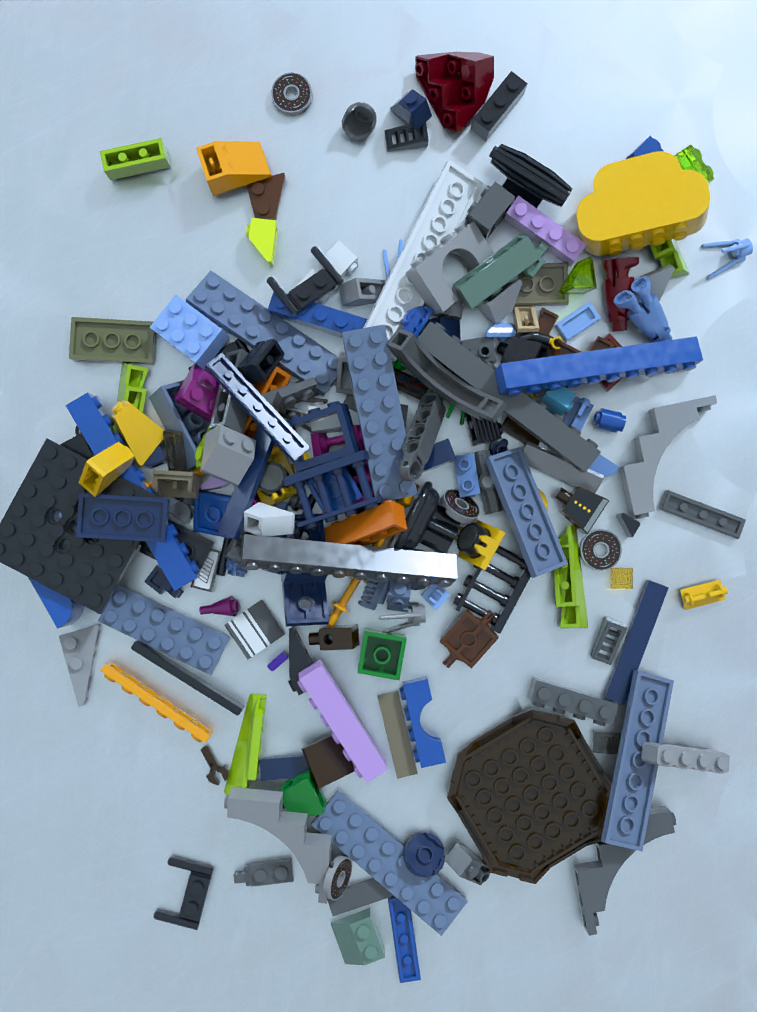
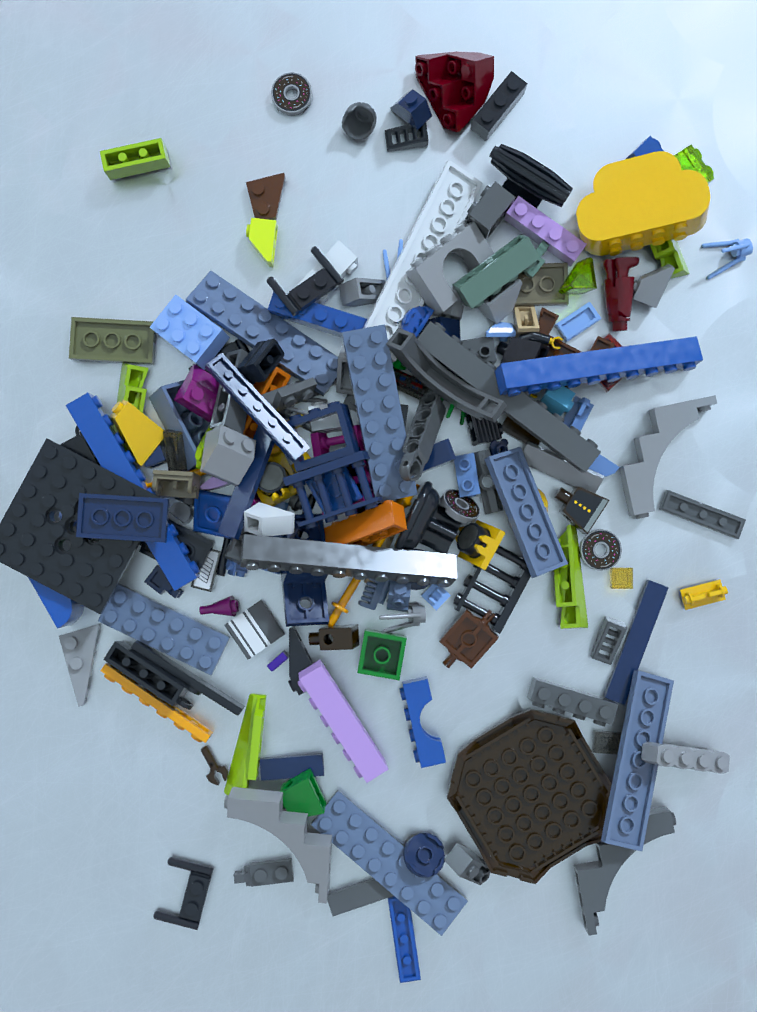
yellow slope [79,441,135,497] -> none
light orange slope [196,141,272,196] -> none
dark brown tile [301,735,355,789] -> none
tile [323,855,352,900] -> none
sand green slope [331,908,385,965] -> none
dark tan tile [377,690,418,779] -> none
blue brick [593,408,626,433] -> none
medium blue piece [614,276,673,342] -> none
black slope [616,513,640,537] -> none
none -> black hinge [103,641,201,710]

